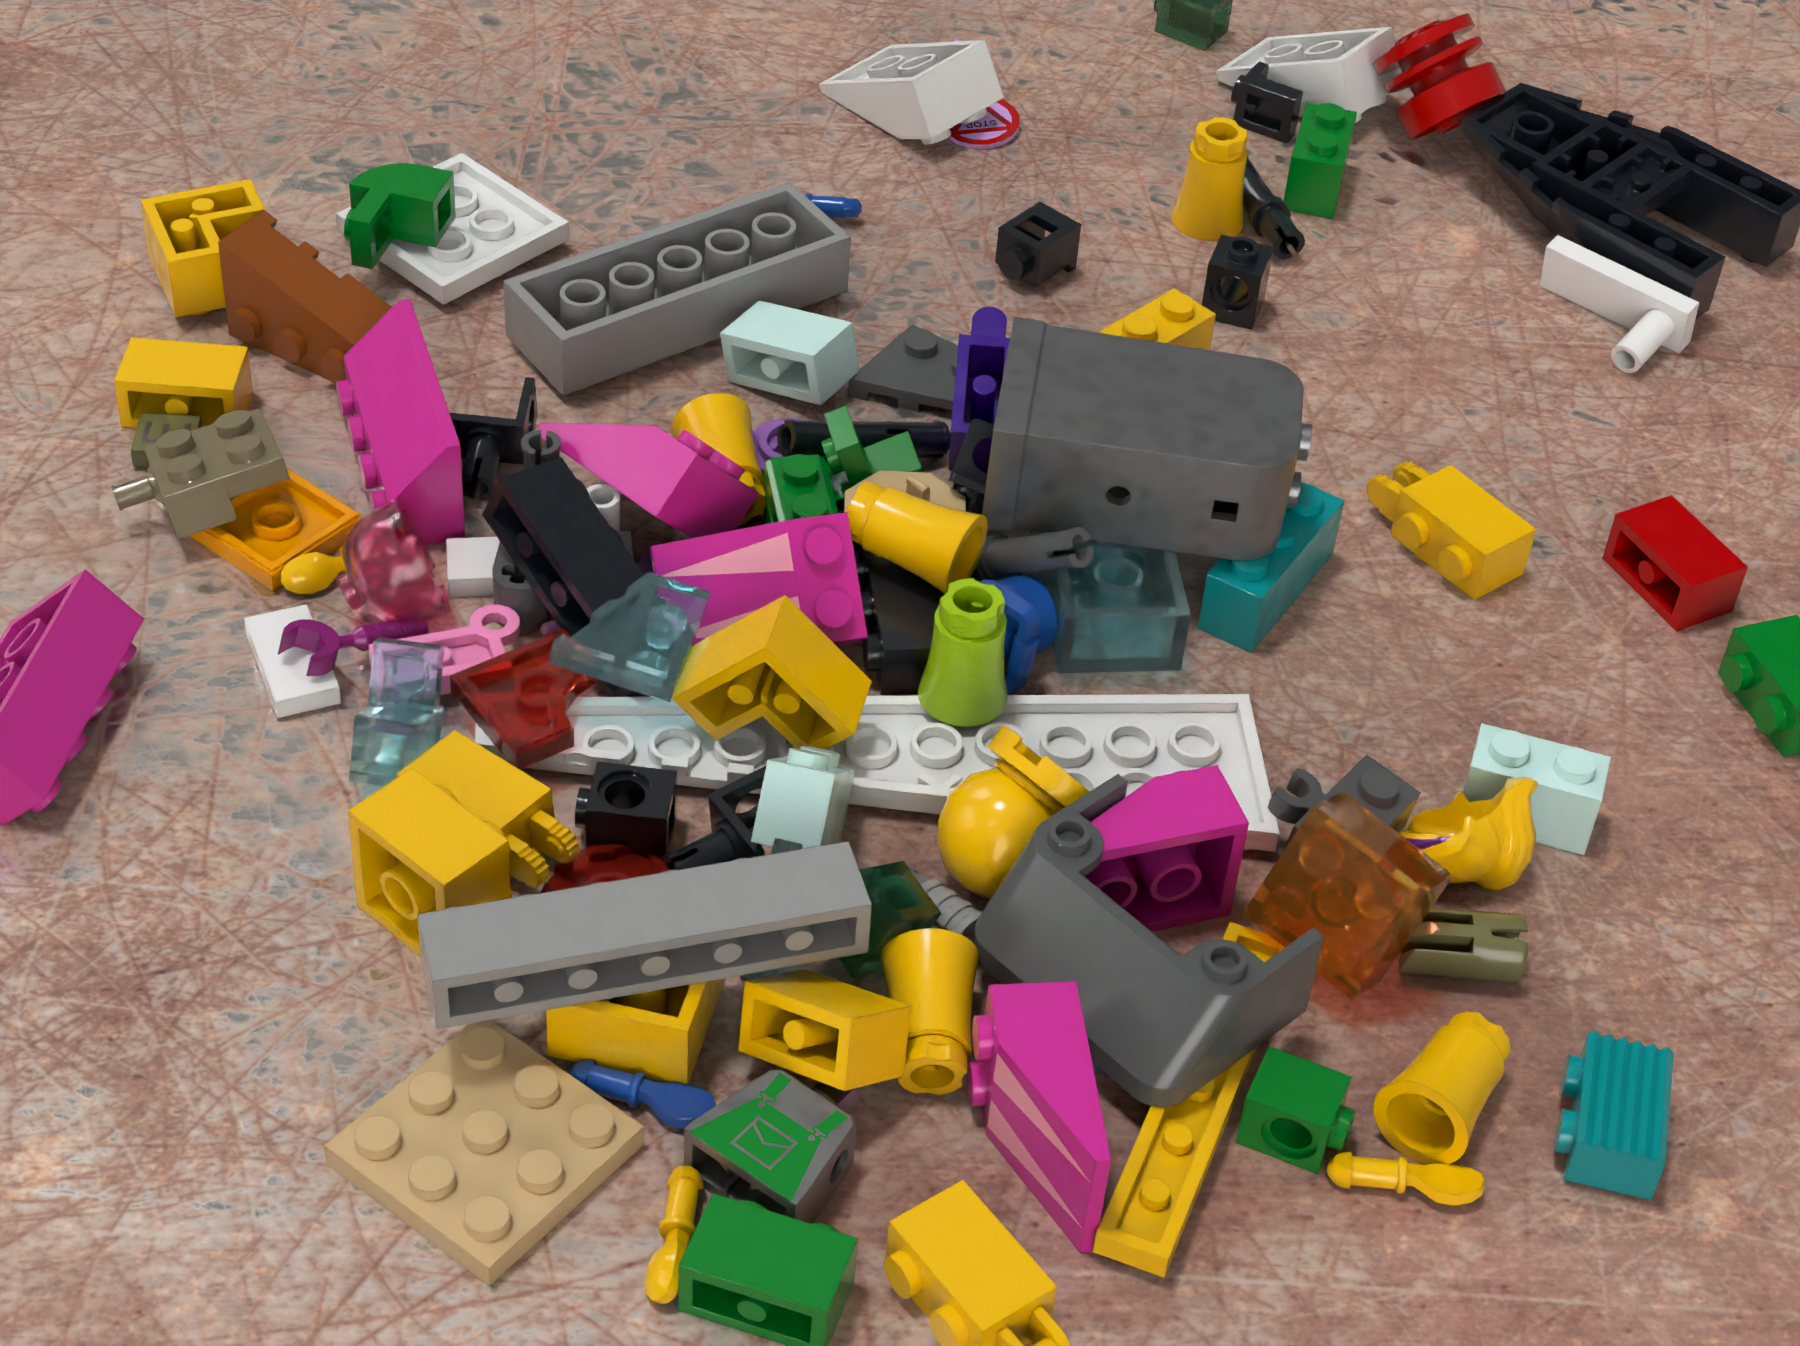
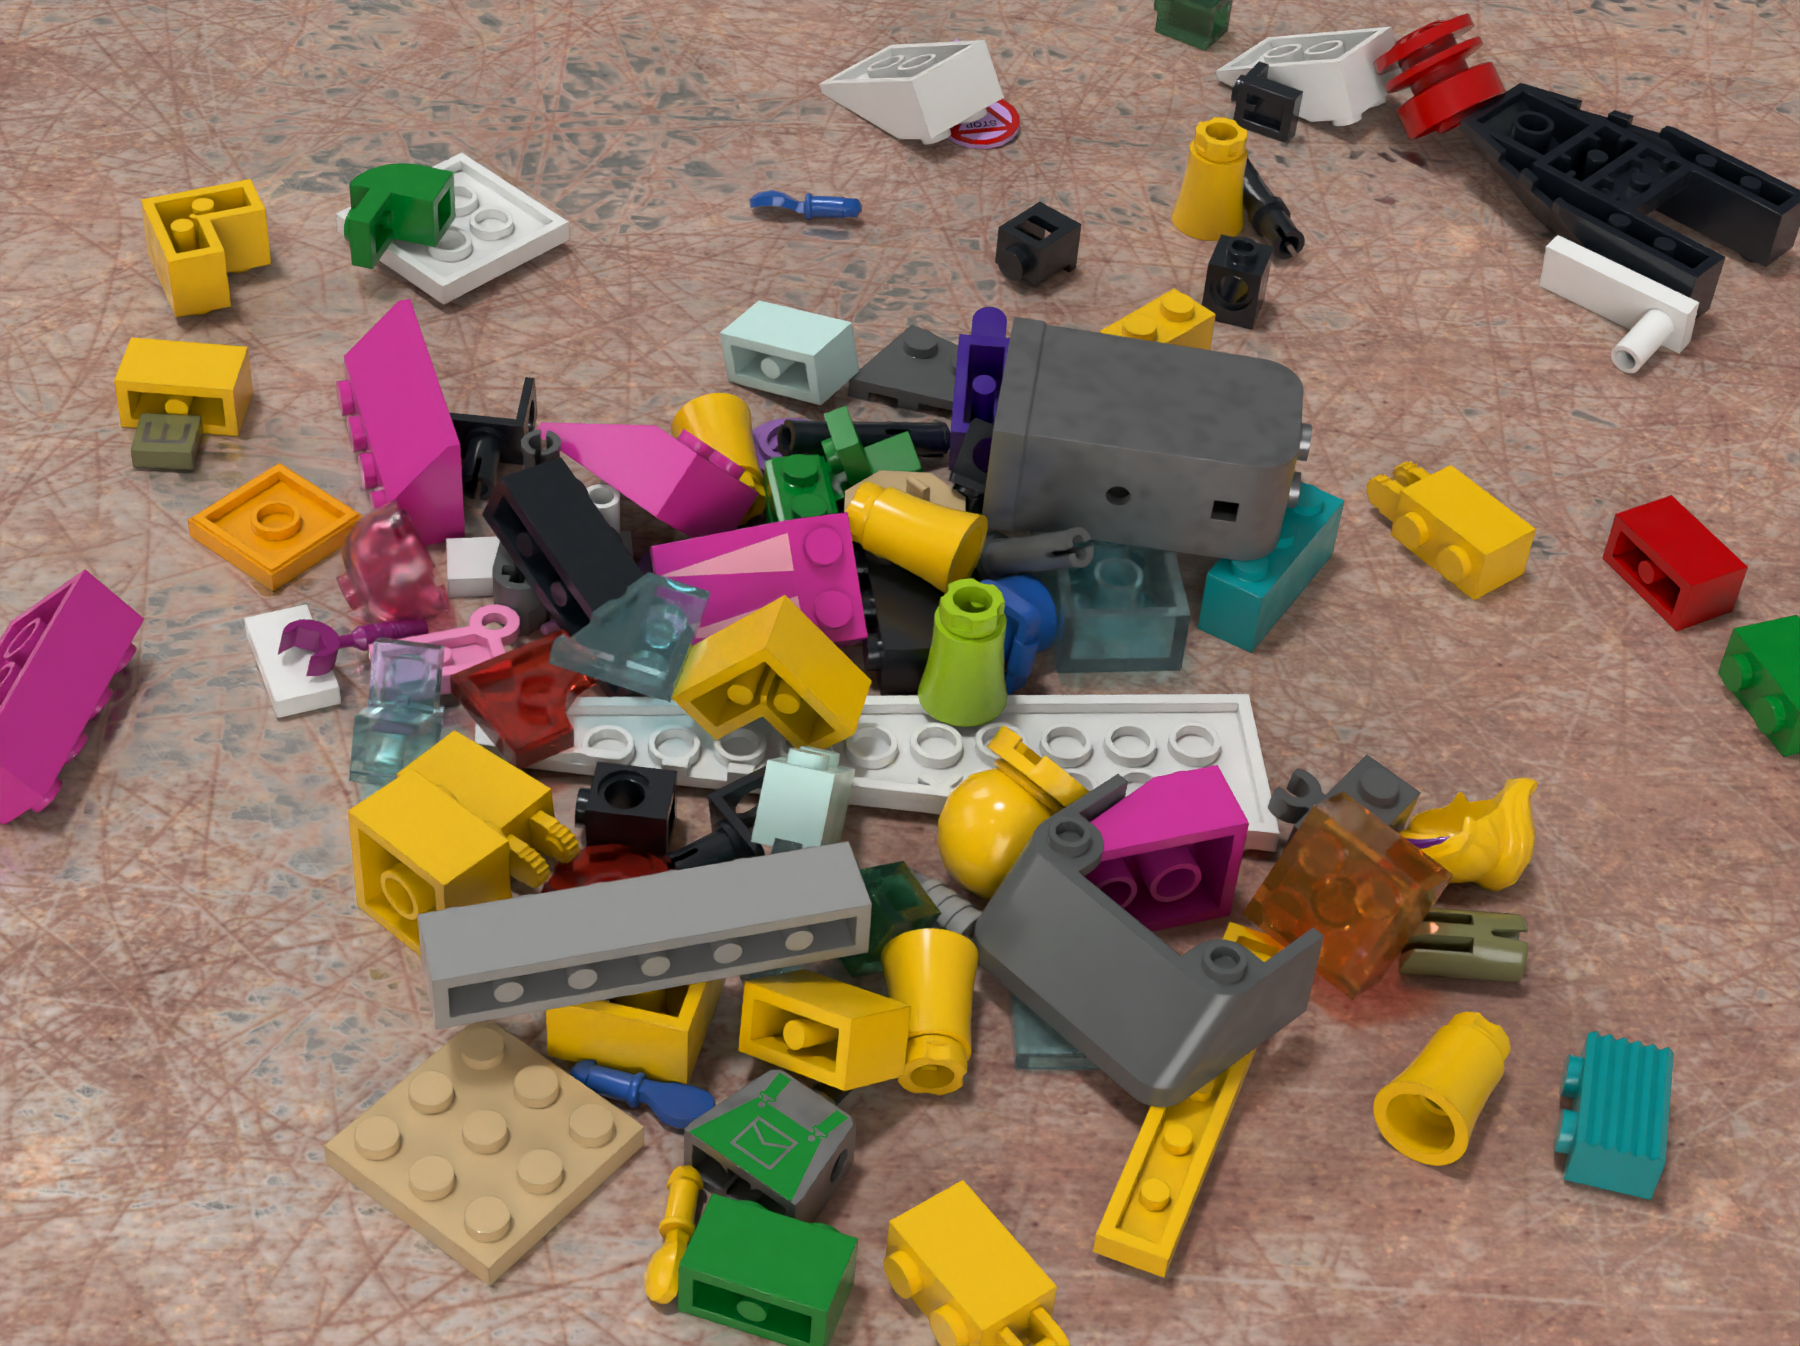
dark tan plate [111,408,290,539] -> none
dark orange wedge [218,209,392,383] -> none
yellow piece [280,535,407,594] -> none
light grey brick [504,182,851,396] -> none
dark pink slope [967,981,1111,1253] -> none
green brick [1235,1046,1356,1174] -> none
green brick [1283,102,1357,219] -> none
yellow piece [1326,1152,1485,1206] -> none
light aqua brick [1462,723,1611,855] -> none

